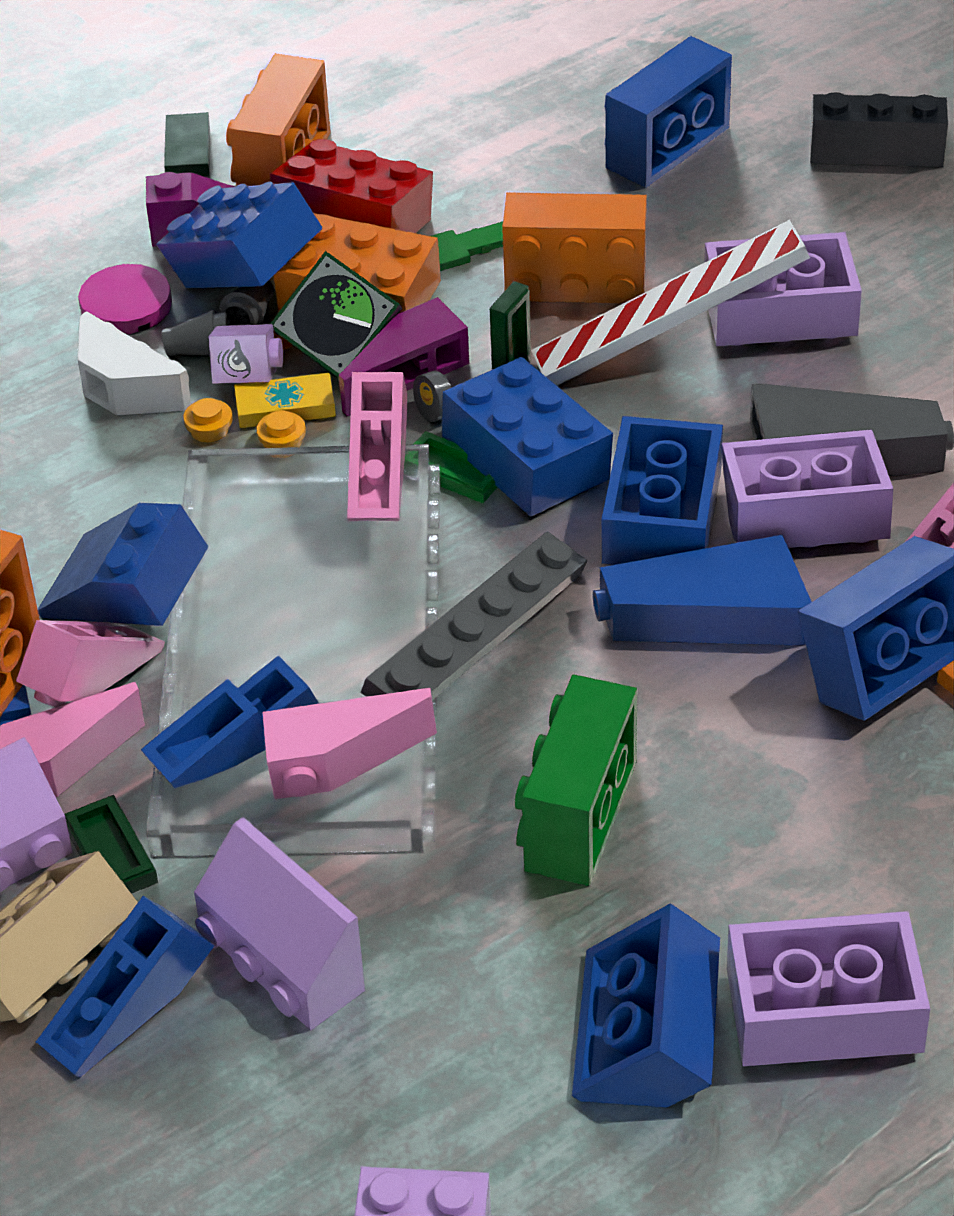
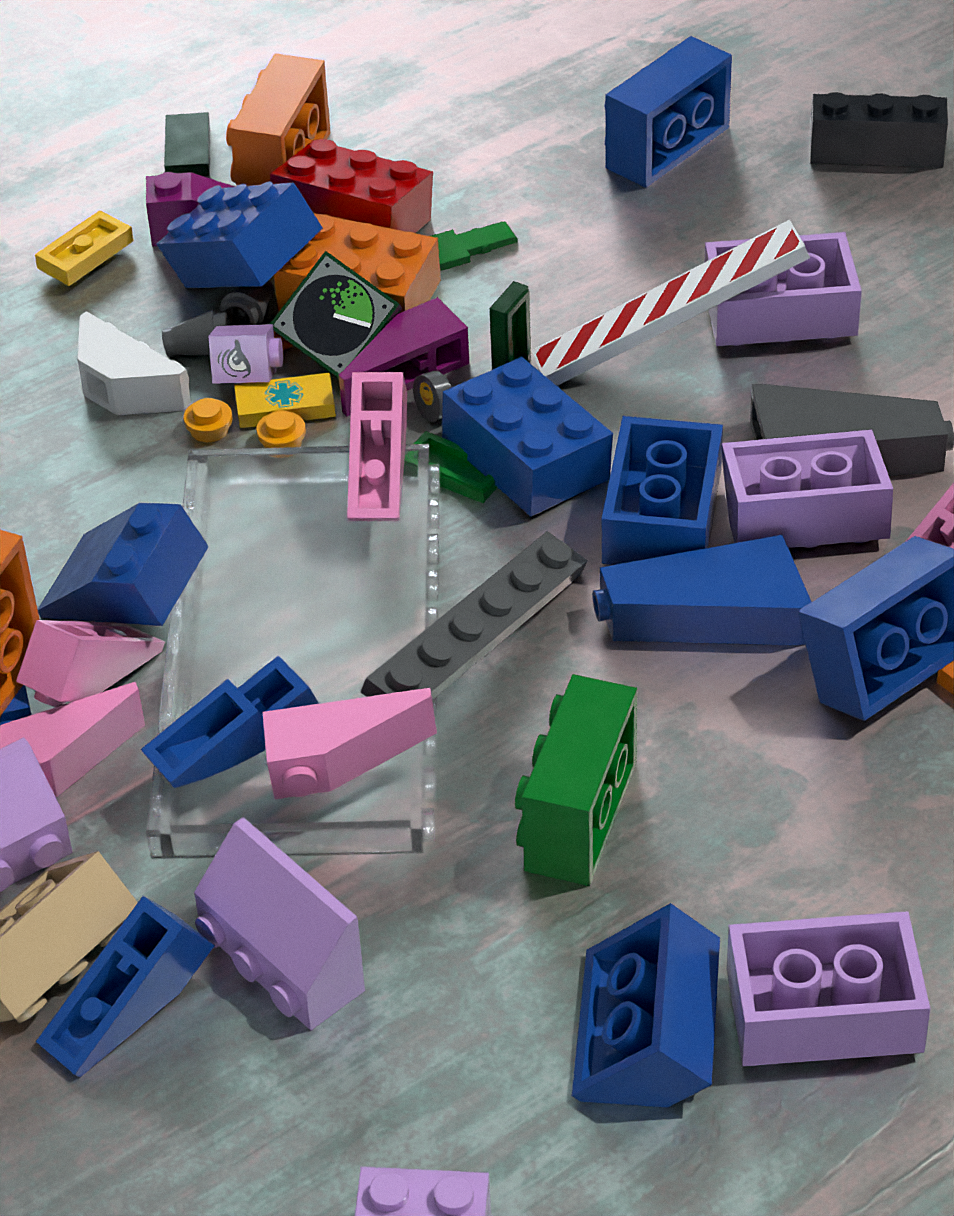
dark green tile [64,794,158,894] -> none
dark pink tile [78,264,172,335] -> none
orange brick [502,192,647,303] -> none
none -> yellow plate [35,210,134,286]

